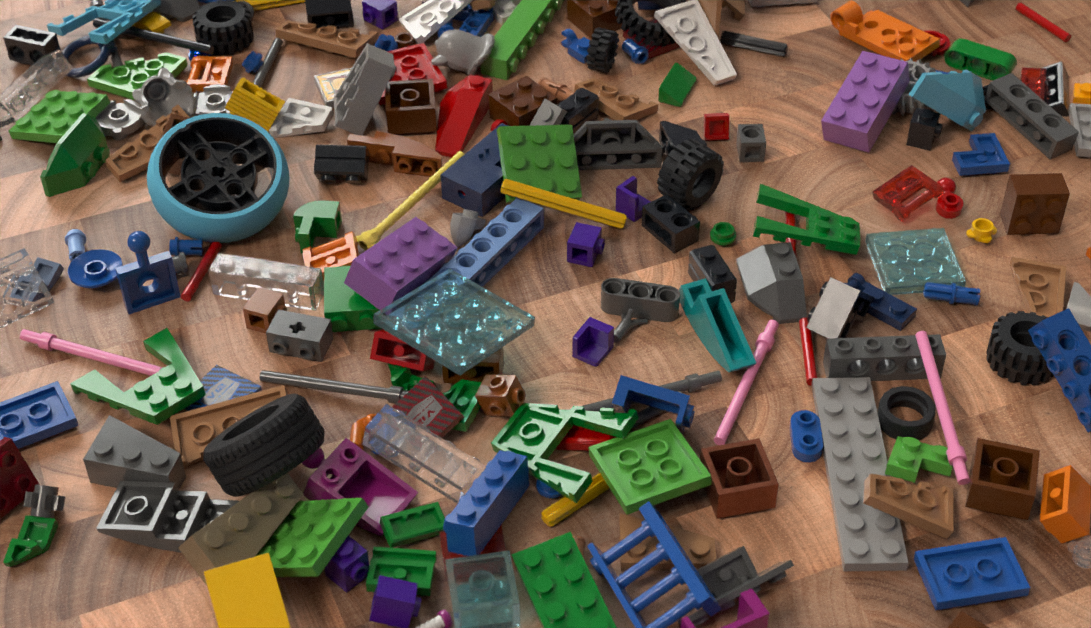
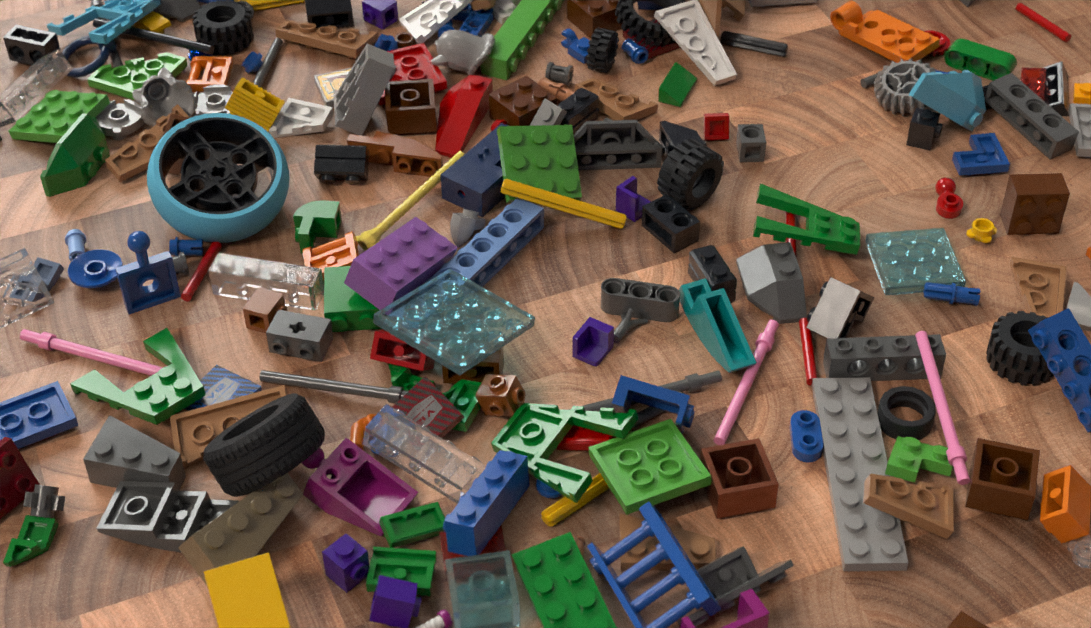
bright green plate [256,498,369,577] -> none
dark purple brick [567,222,605,267] -> none
green plate [710,222,736,246] -> none
medium lavender brick [821,51,910,152] -> none
dark blue plate [845,273,917,331] -> none
clear red plate [872,165,944,222] -> none
blue plate [913,537,1030,610] -> none
none -> dark grey bush [545,62,574,87]

